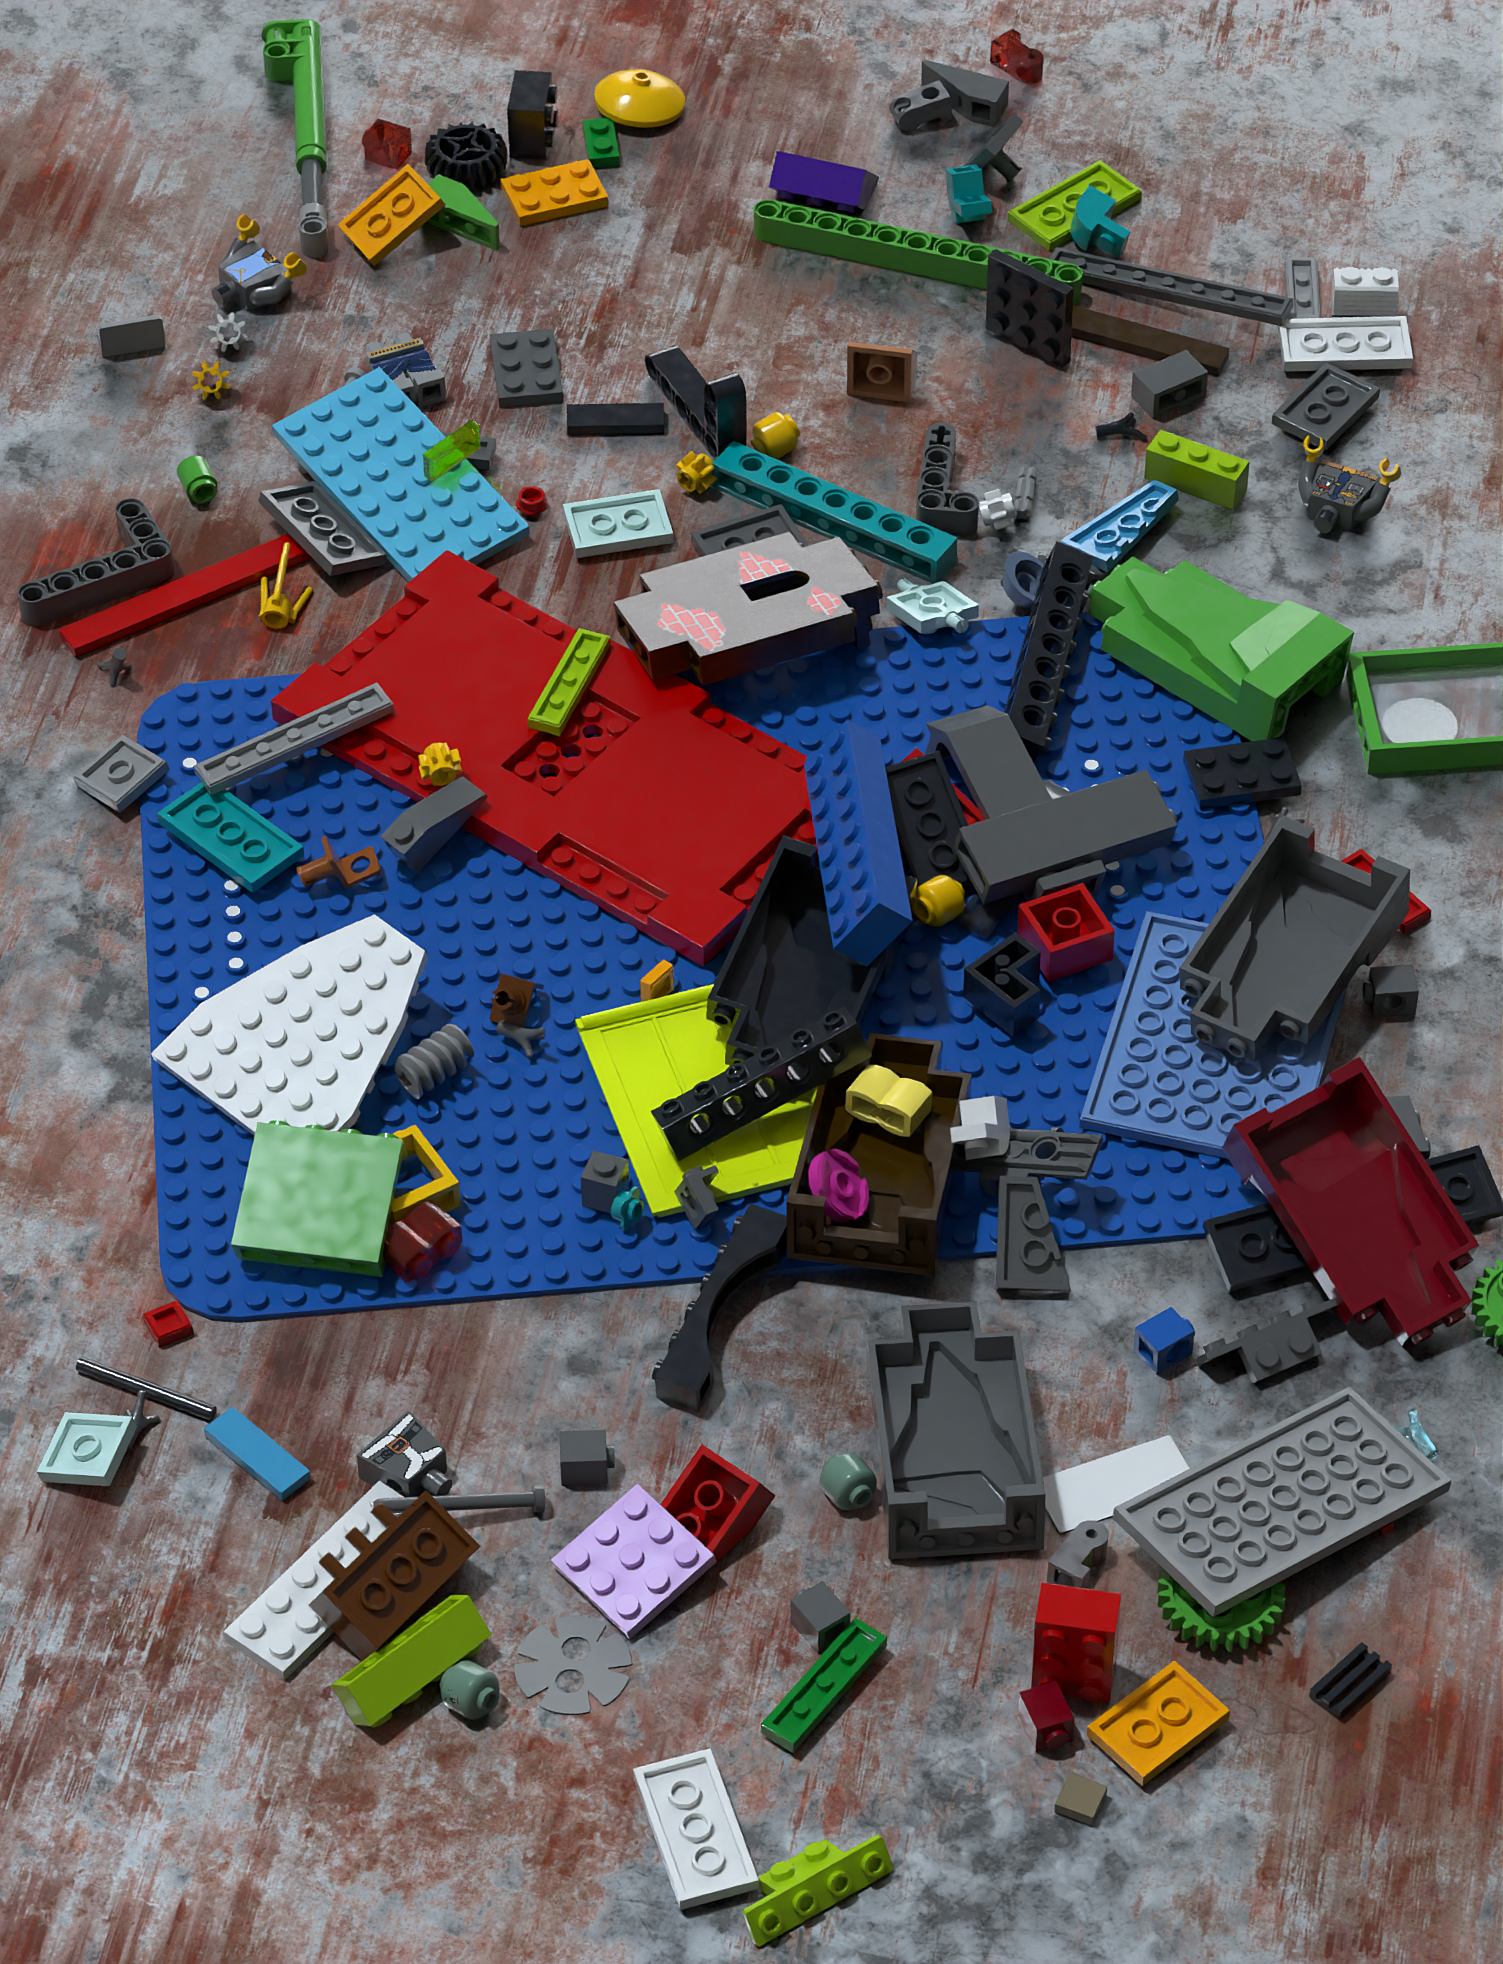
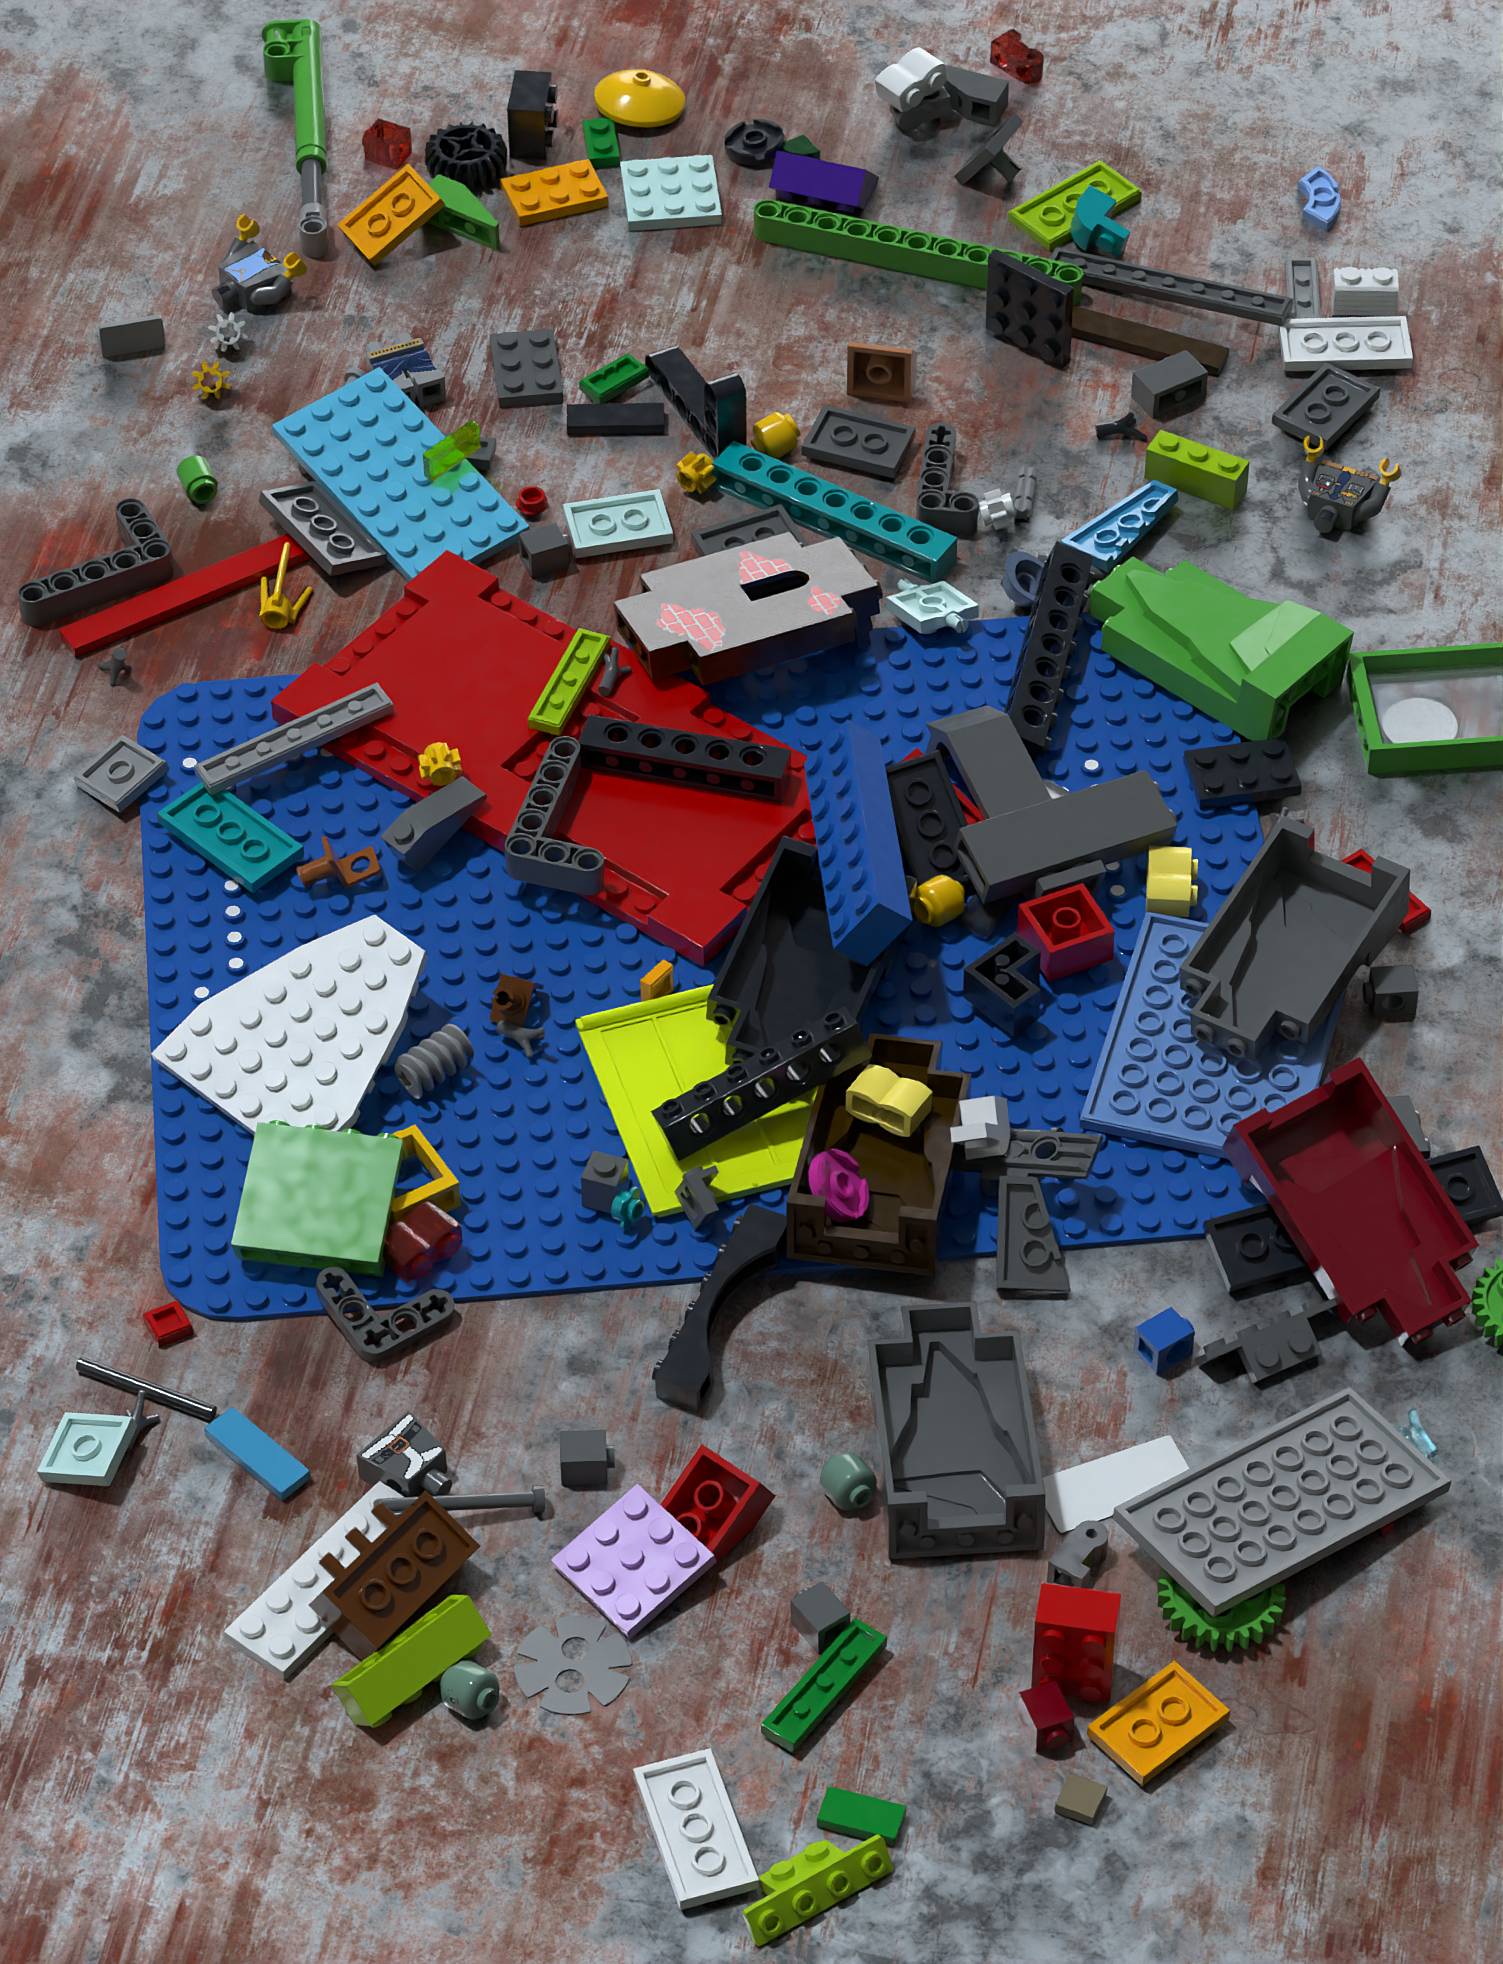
teal brick [945,164,992,224] -> none
black tile [1309,1642,1392,1720] -> none
none -> dark grey beam [316,1267,454,1362]
none -> dark grey beam [505,736,605,895]
none -> dark grey brick [519,523,572,579]
none -> black brick [578,715,791,803]
none -> green plate [579,353,649,404]
none -> dark grey bar [598,647,631,696]
none -> light aqua plate [620,155,722,231]
none -> black tile [724,119,786,165]
none -> dark green tile [782,134,820,159]
none -> dark grey plate [802,405,916,478]
none -> green tile [817,1786,906,1847]
none -> white brick [875,47,947,112]
none -> light yellow brick [1146,845,1198,917]
none -> light blue tile [1298,166,1341,232]

